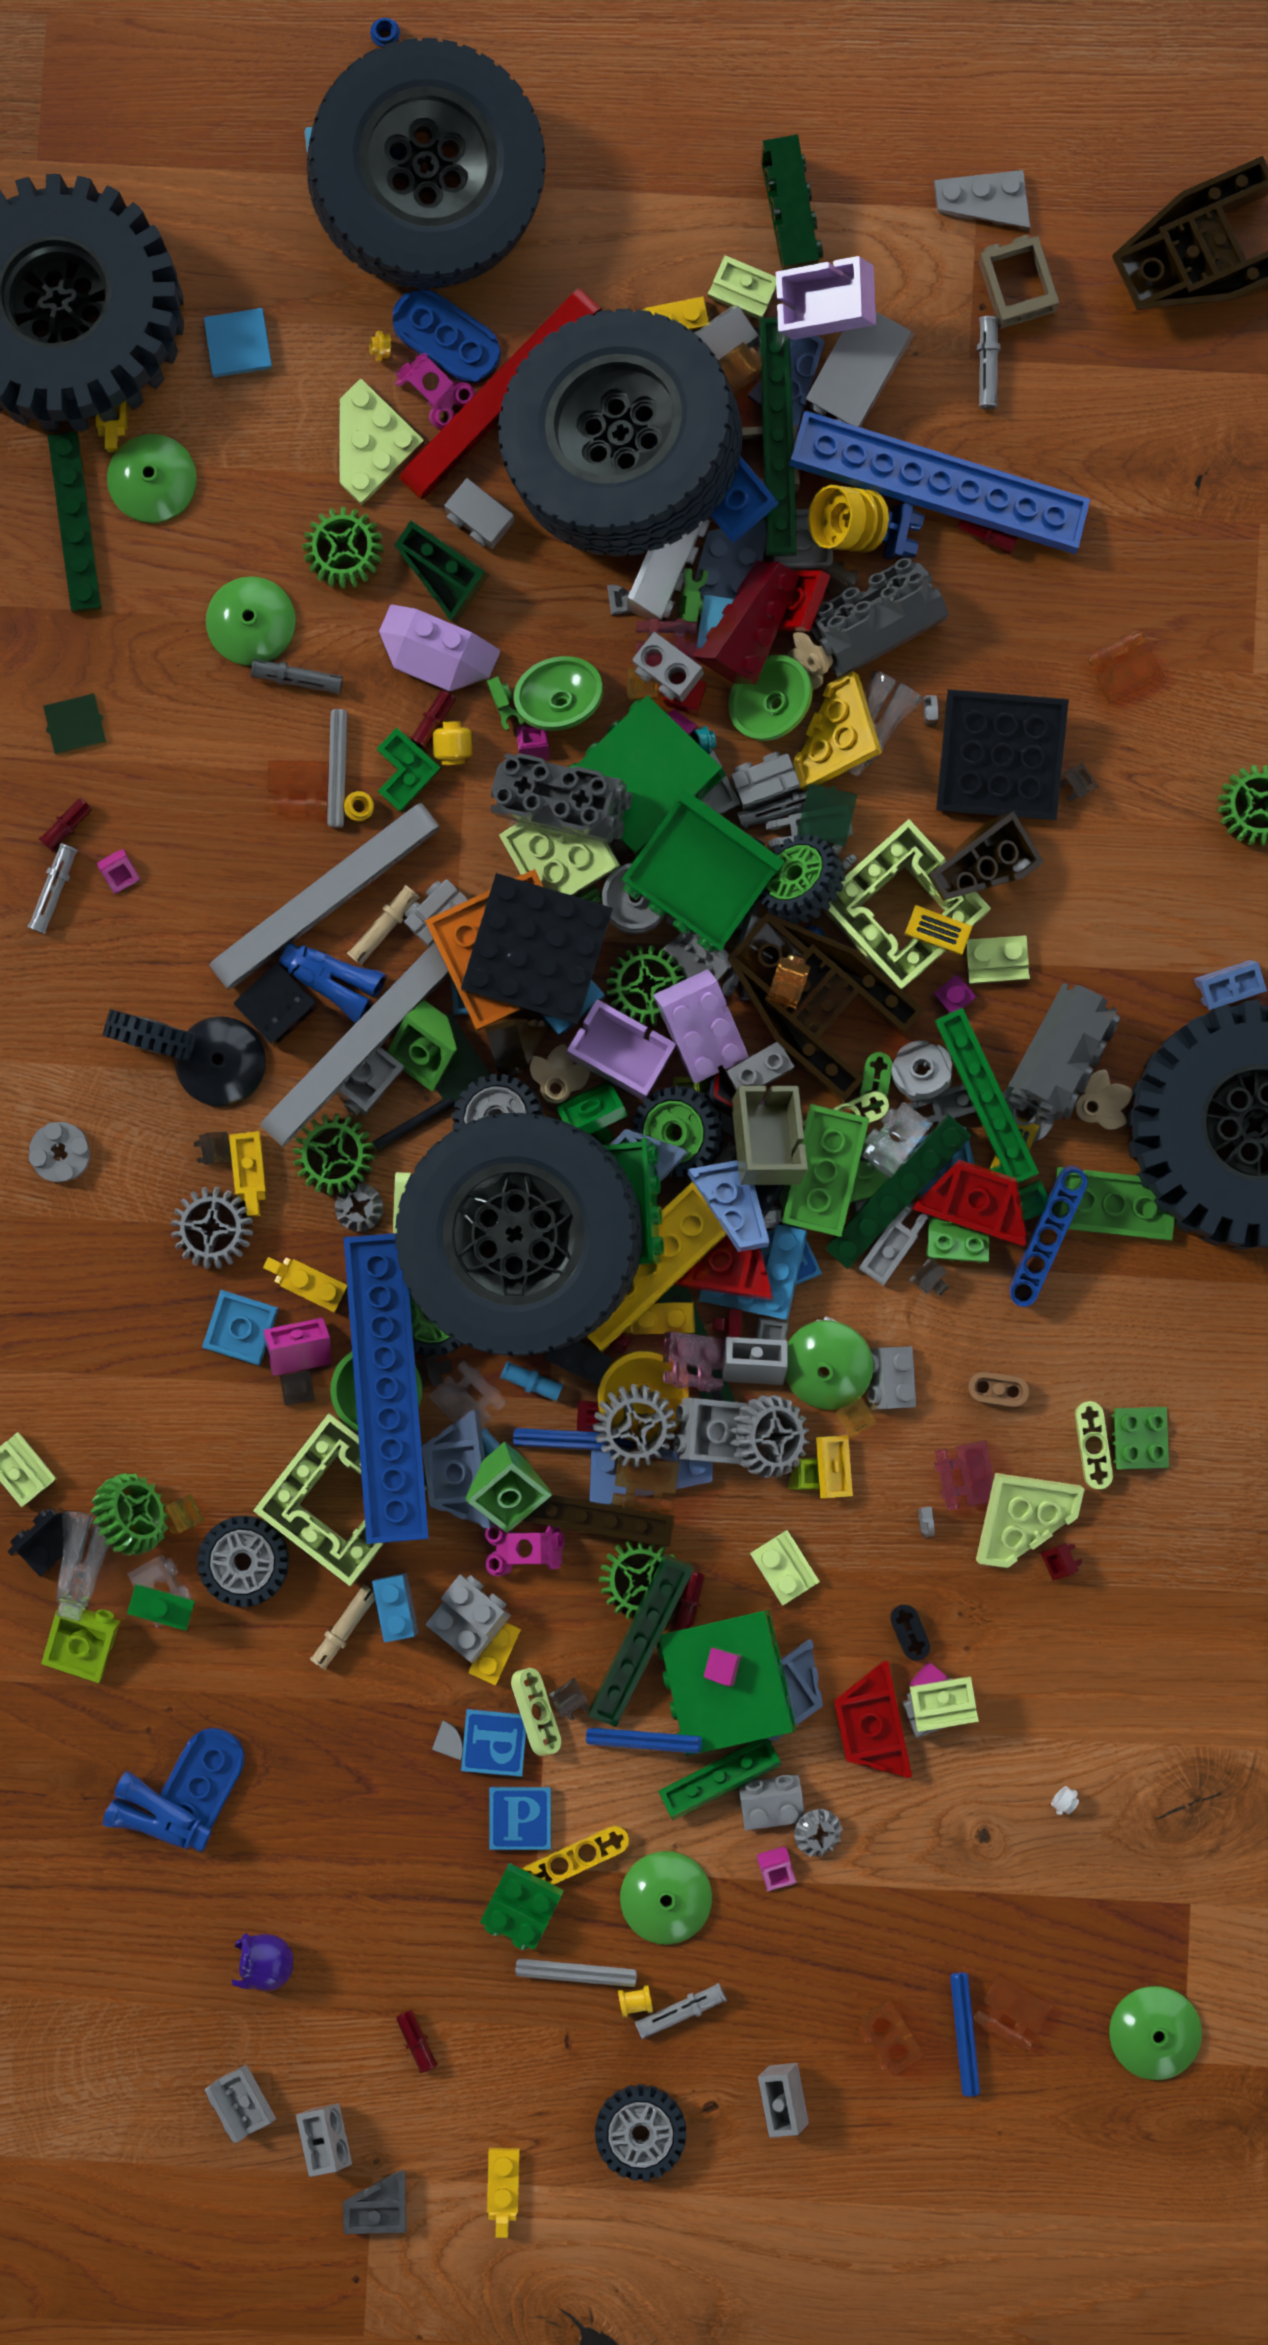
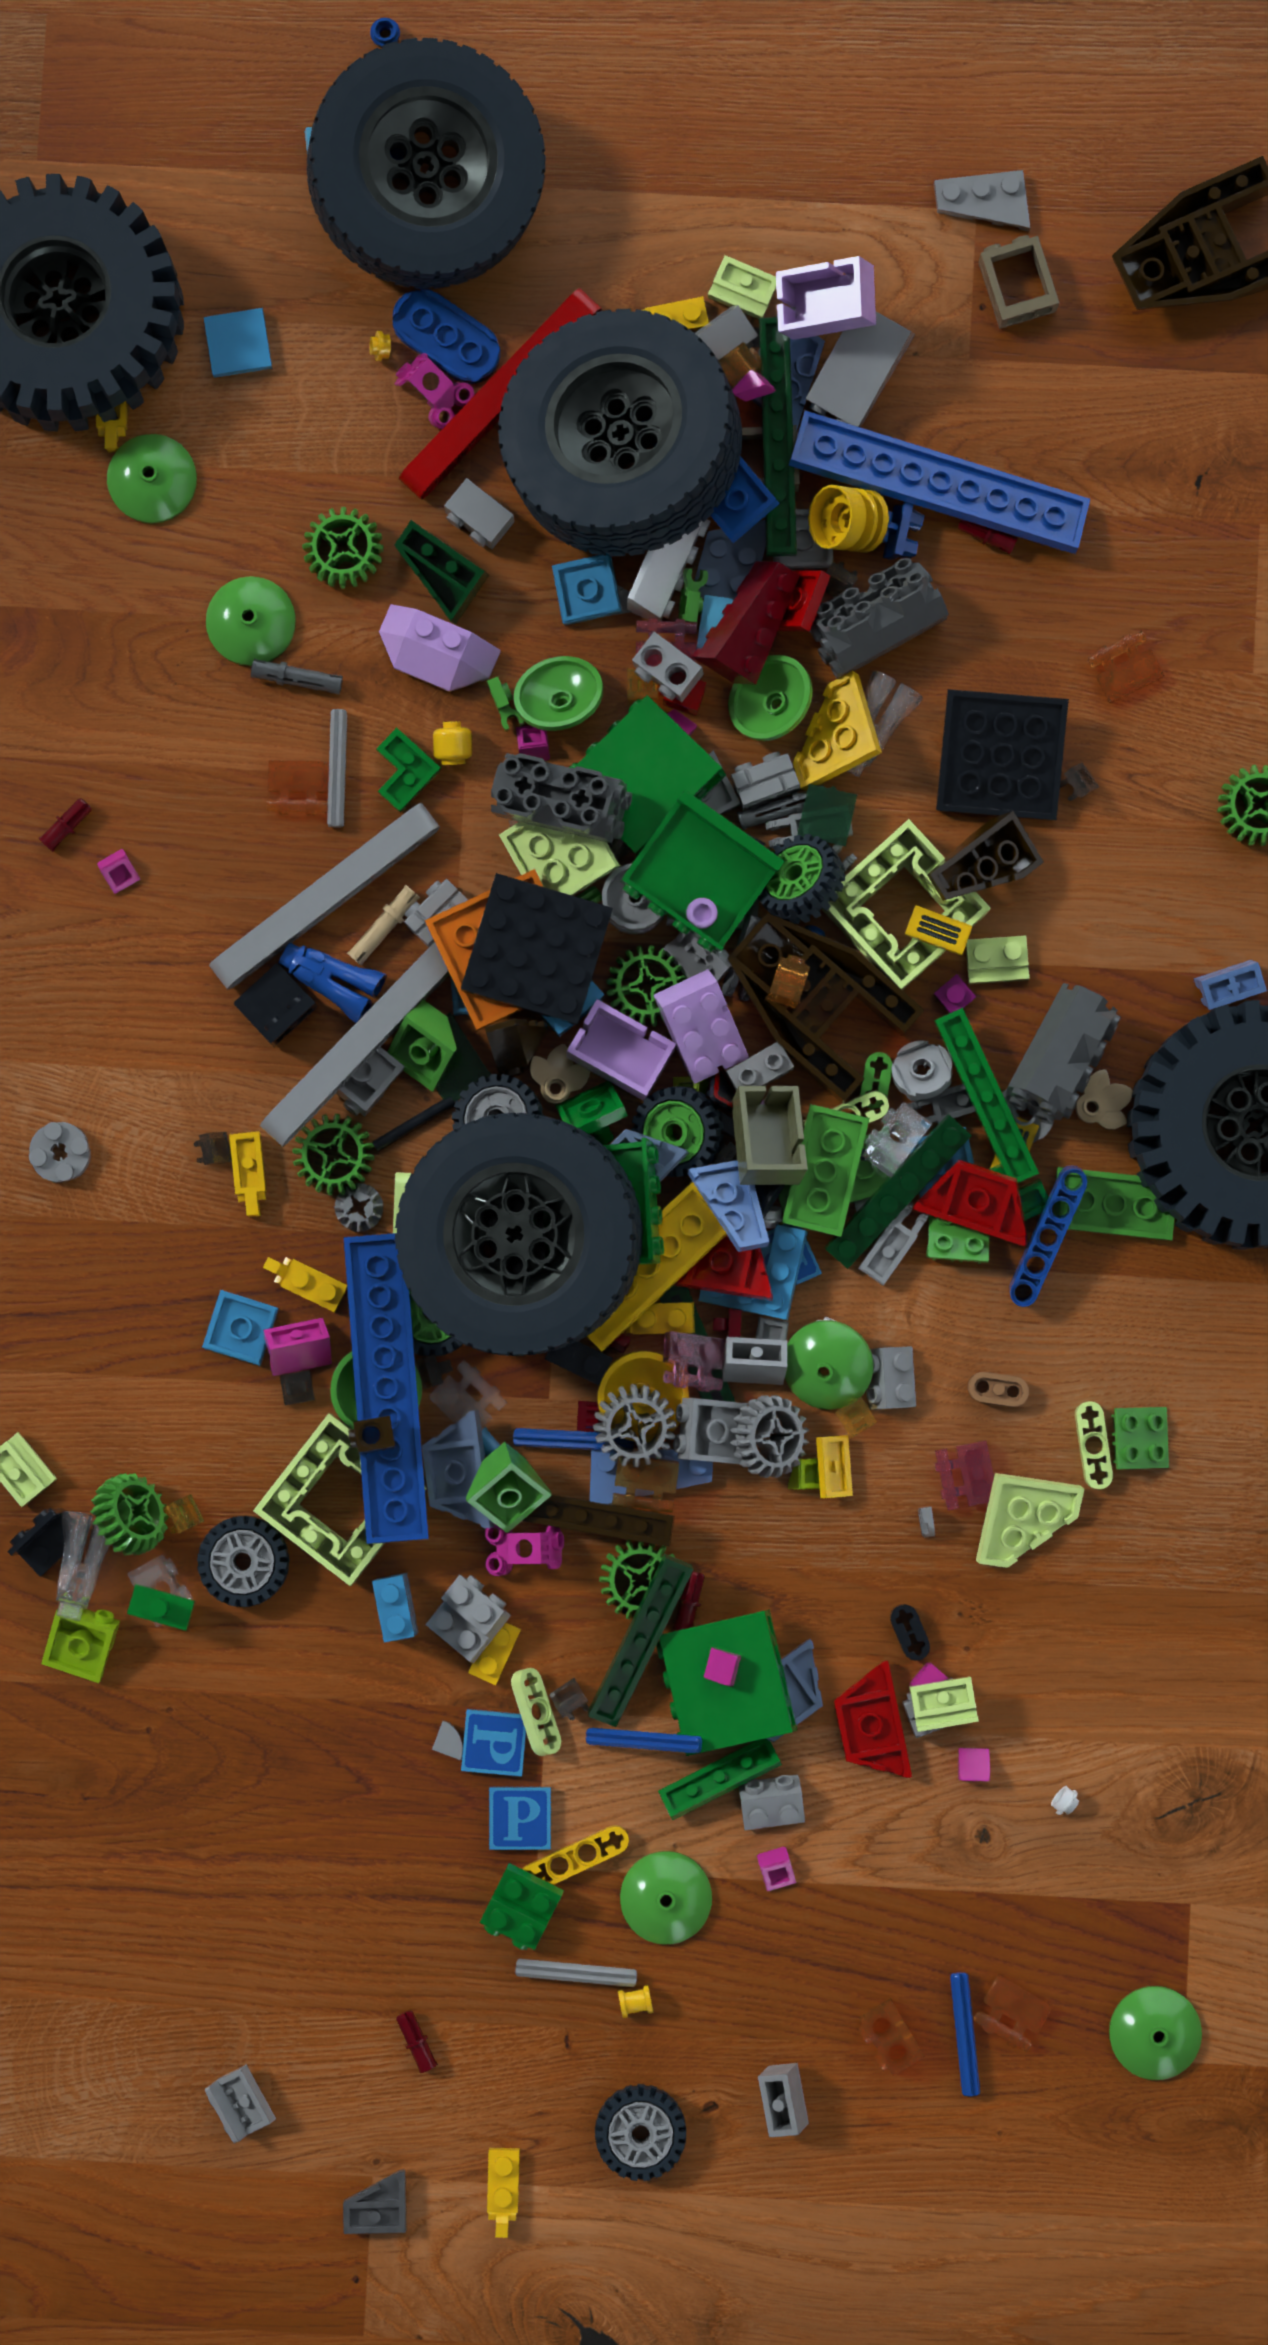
light grey pin [28,843,78,934] -> none
clear green piece [43,693,106,754] -> none
dark green plate [48,431,102,613] -> none
blue piece [102,1771,212,1853] -> none
black wheel [103,1009,197,1061] -> none
blue tile [154,1728,245,1830] -> none
light grey gear [171,1187,253,1269] -> none
black dish [175,1016,266,1107] -> none
dark purple hair [232,1933,293,1991] -> none
light grey brick [296,2103,352,2177] -> none
tan pin [310,1584,375,1670] -> none
yellowish green plate [340,379,425,506] -> none
yellow plate [344,791,374,822] -> none
dark red axle [410,690,455,749] -> none
dark azure pin [500,1361,563,1402] -> none
light grey pin [635,1983,727,2040] -> none
teal plate [692,726,716,754] -> none
yellowish green plate [750,1530,820,1606] -> none
dark green wedge [761,134,823,271] -> none
tan plate [787,632,833,690] -> none
light grey gear [794,1809,843,1857] -> none
clear smoke tile [909,1258,949,1296] -> none
light grey tile [924,695,938,725] -> none
light grey pin [977,316,1001,409] -> none
dark red tile [1040,1543,1082,1581] -> none
none -> dark brown brick [348,1416,395,1455]
none -> dark azure tile [552,553,623,626]
none -> lavender tile [686,898,718,929]
none -> dark pink slope [732,370,776,401]
none -> dark pink slope [958,1748,990,1781]

